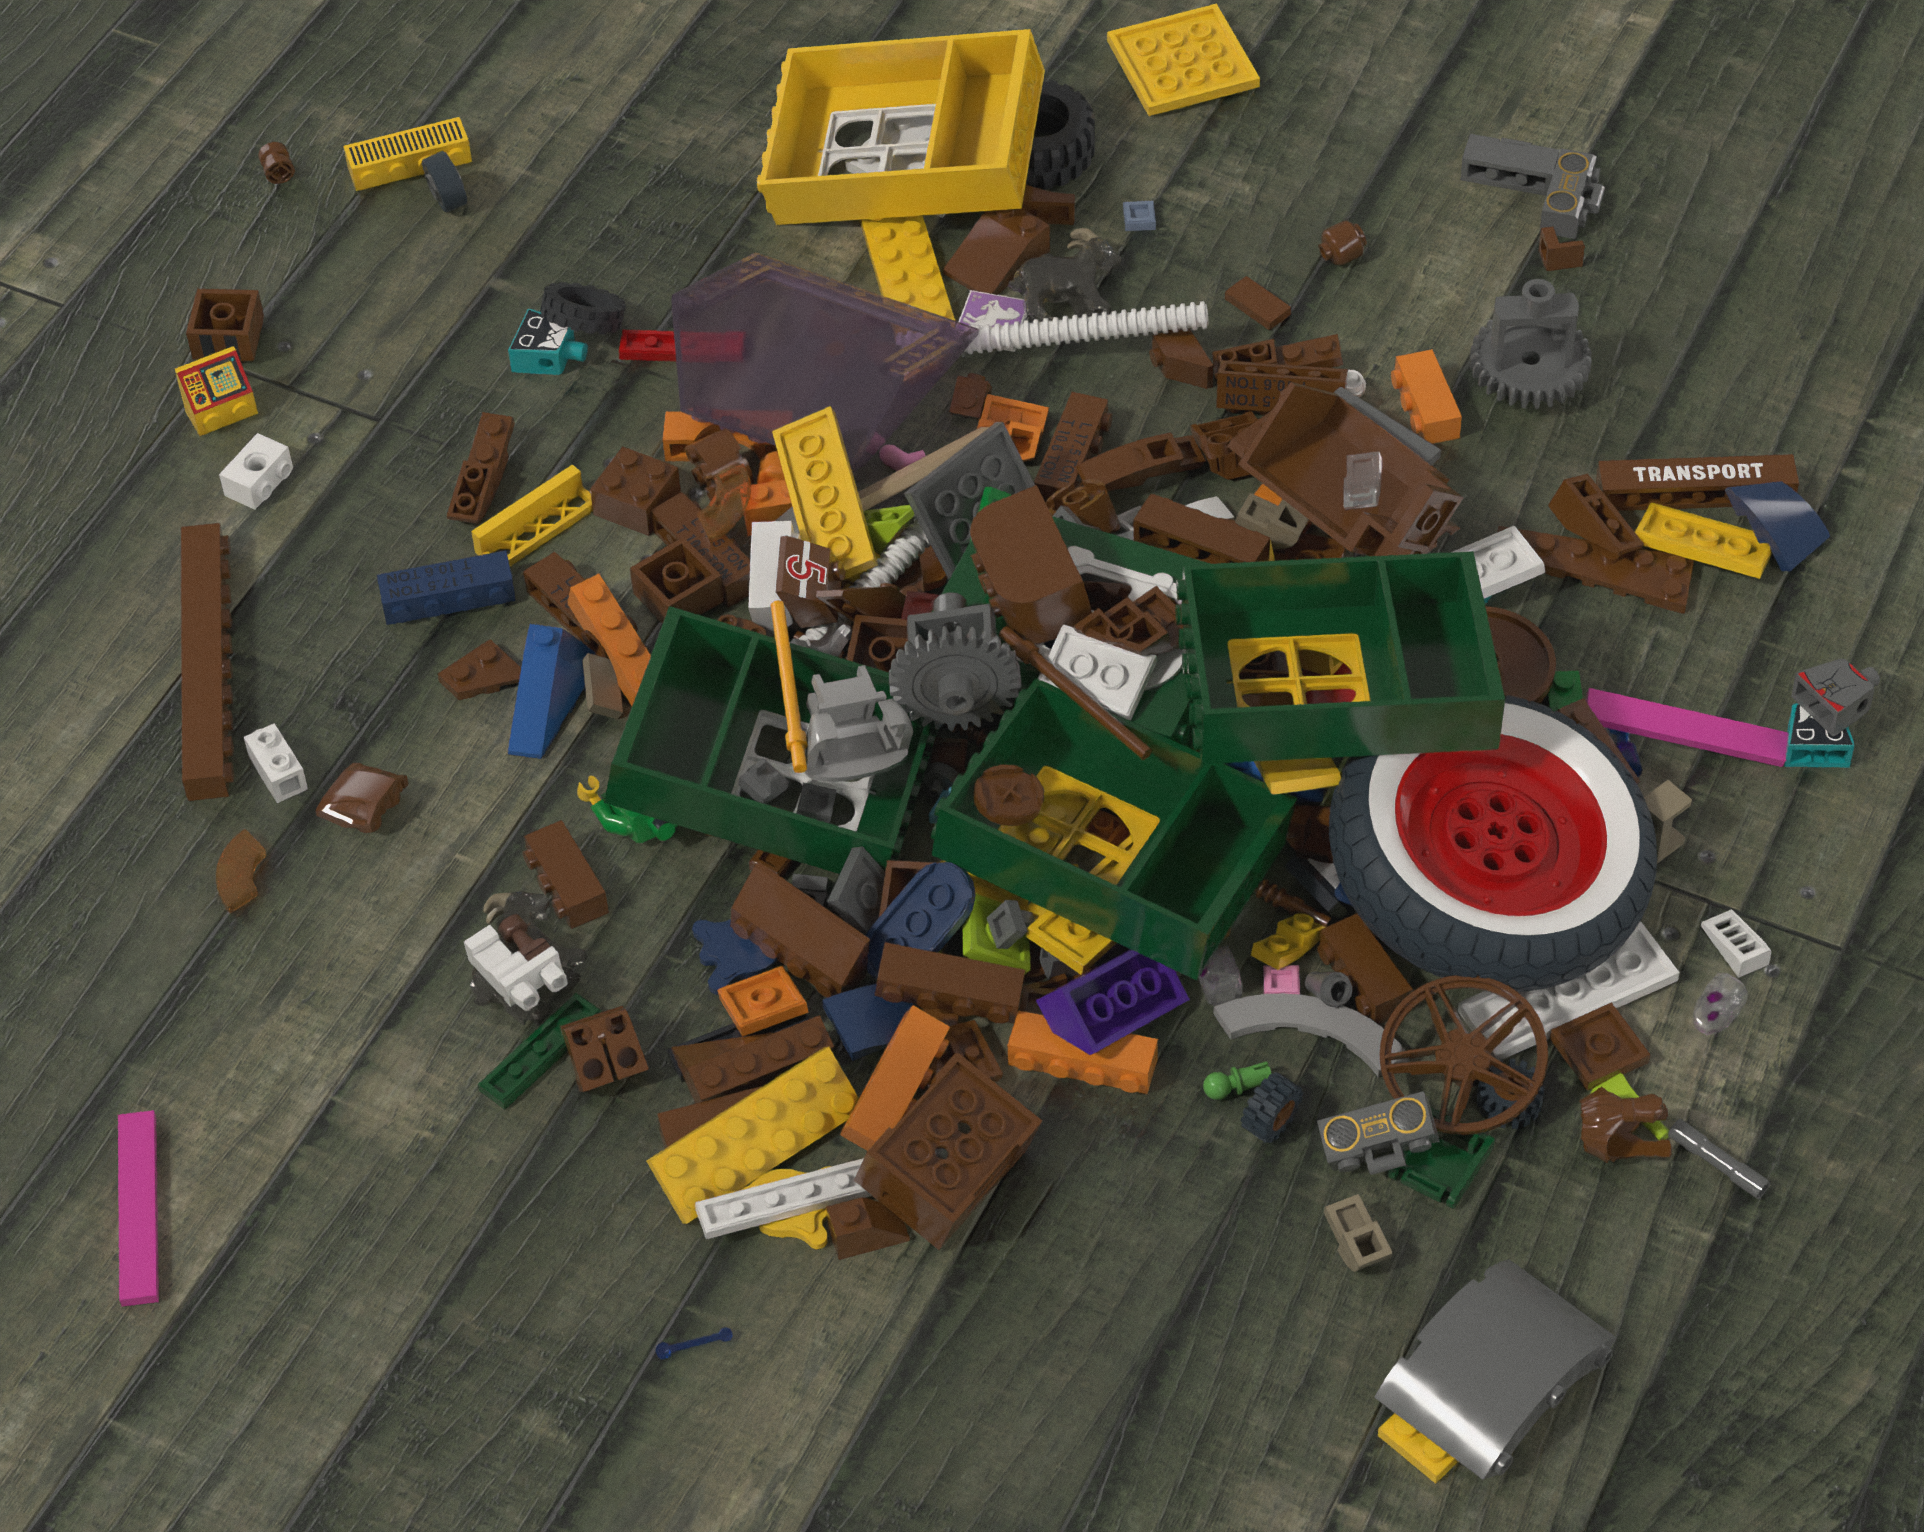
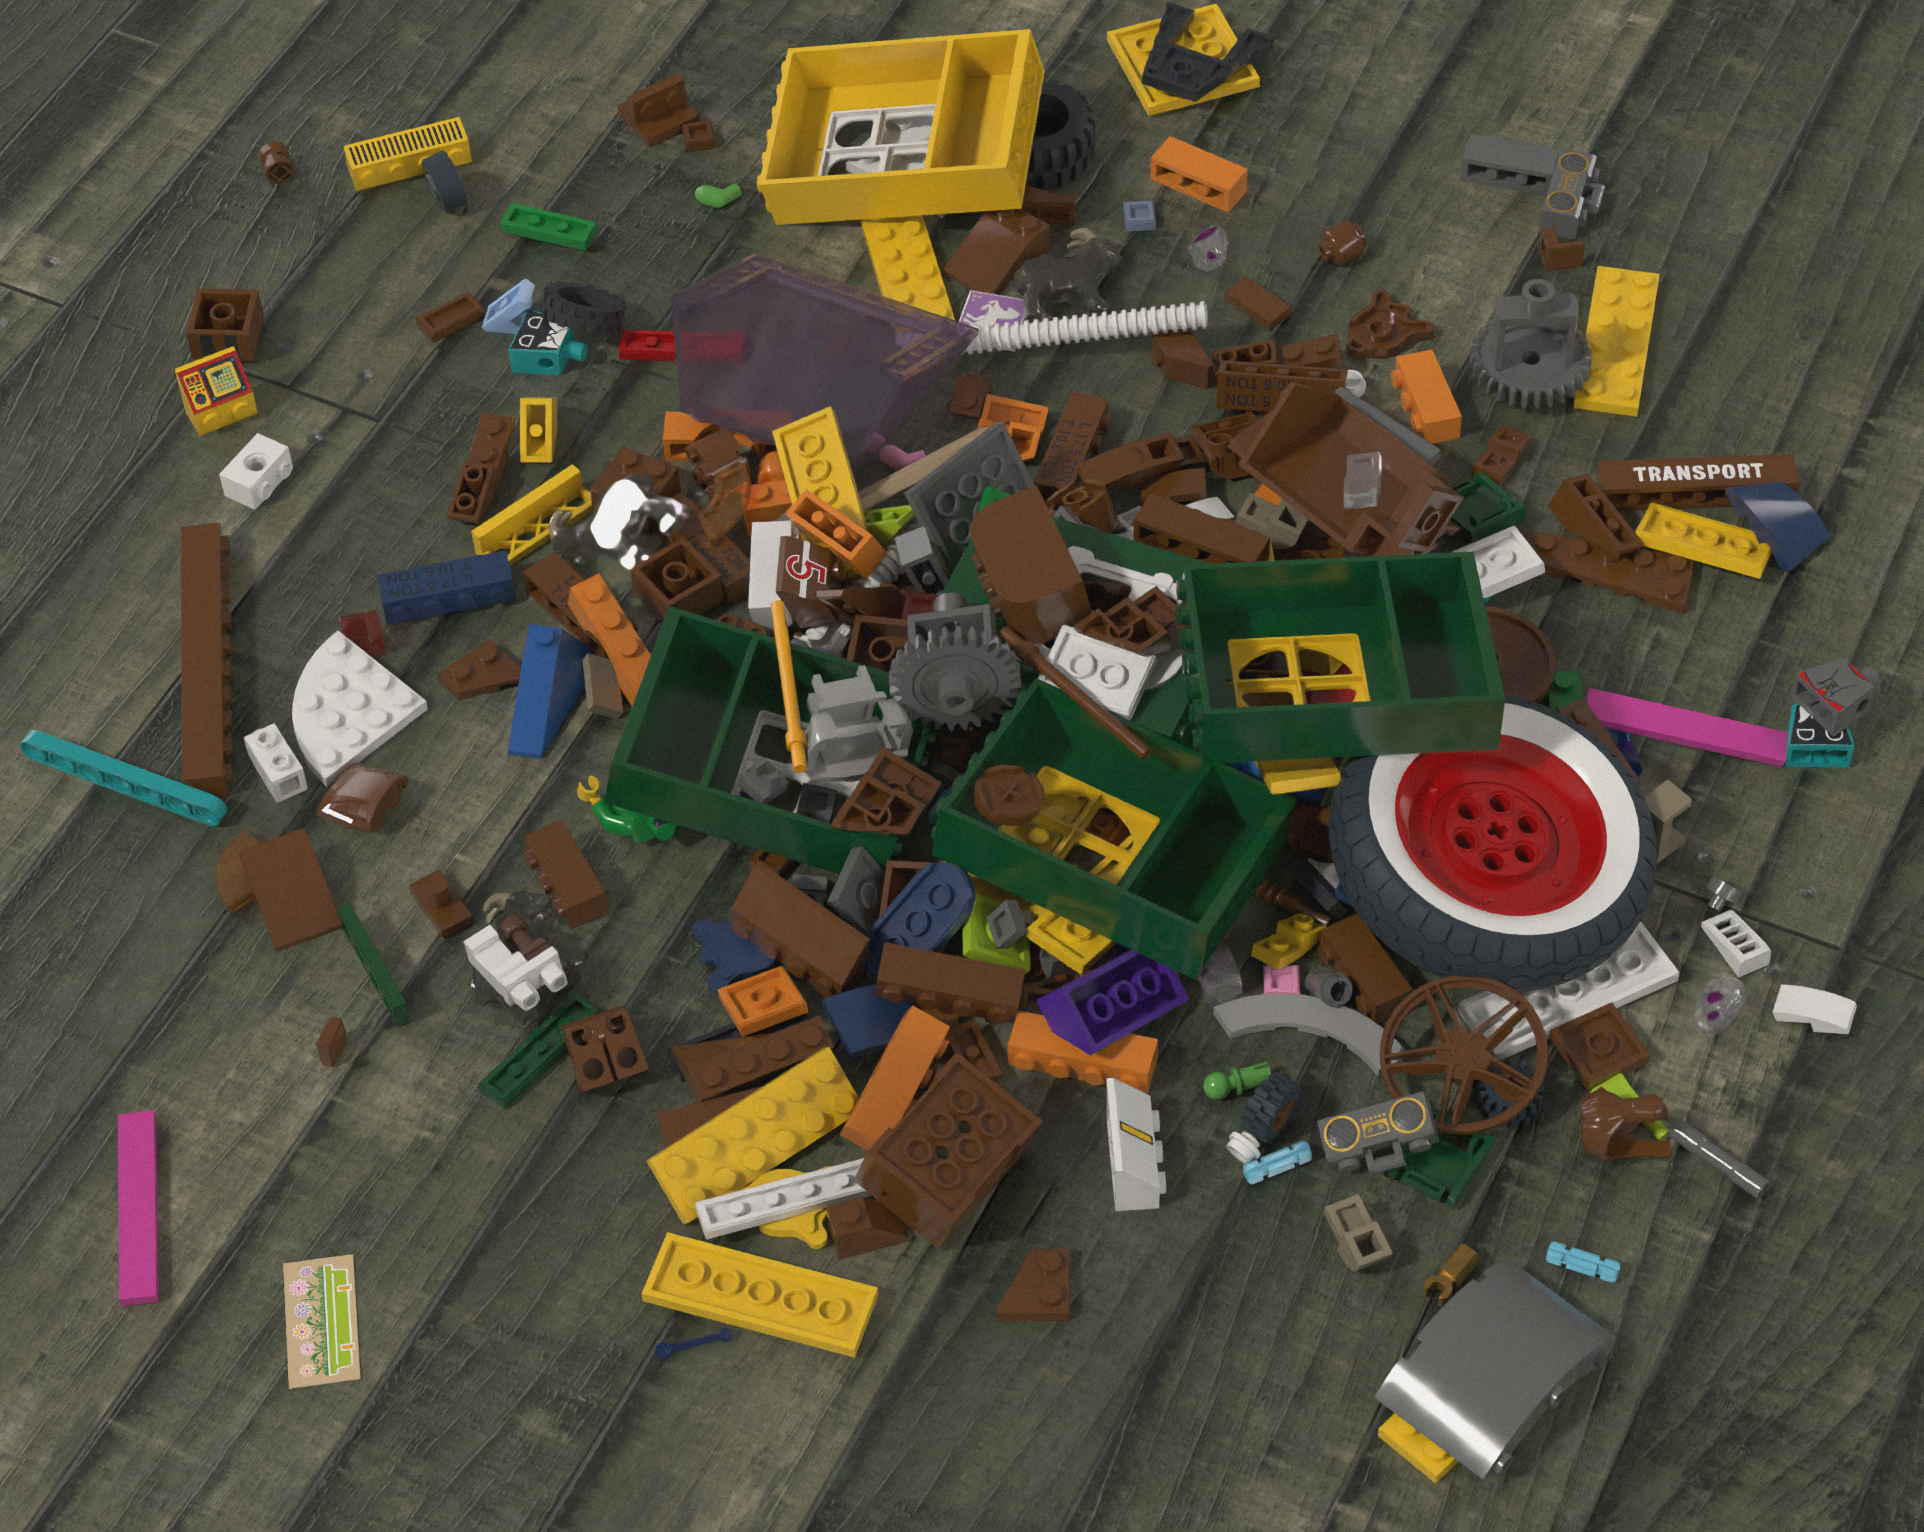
none -> teal beam [19,730,227,826]
none -> reddish brown slope [238,828,342,952]
none -> sticker [283,1254,360,1389]
none -> white plate [292,631,428,787]
none -> reddish brown tile [316,1016,347,1067]
none -> dark green tile [337,903,411,1028]
none -> clear red panel [338,610,387,657]
none -> reddish brown tile [409,870,474,940]
none -> reddish brown tile [416,291,485,343]
none -> light blue slope [482,278,535,334]
none -> green plate [500,203,597,251]
none -> yellow slope [520,397,557,463]
none -> clear smoke animal [549,473,694,569]
none -> reddish brown bracket [618,73,700,148]
none -> yellow plate [642,1232,879,1358]
none -> reddish brown tile [682,120,716,152]
none -> bright green arm [695,183,742,209]
none -> orange brick [785,489,888,579]
none -> reddish brown slope [831,747,942,836]
none -> dark grey piece [895,526,952,612]
none -> reddish brown wing [997,1249,1069,1321]
none -> white slope [1107,1078,1166,1211]
none -> reddish brown slope [1140,468,1206,507]
none -> black wing [1142,2,1274,102]
none -> orange brick [1151,136,1248,213]
none -> clear rock [1188,225,1229,272]
none -> white plate [1226,1131,1261,1164]
none -> medium azure axle [1243,1141,1312,1184]
none -> reddish brown tile [1346,290,1434,359]
none -> pearl gold bar [1422,1244,1480,1307]
none -> dark green container [1450,472,1526,544]
none -> reddish brown slope [1471,425,1532,486]
none -> medium azure axle [1546,1241,1620,1282]
none -> yellow plate [1574,266,1660,417]
none -> dark grey tile [1706,875,1743,911]
none -> white slope [1773,984,1857,1034]

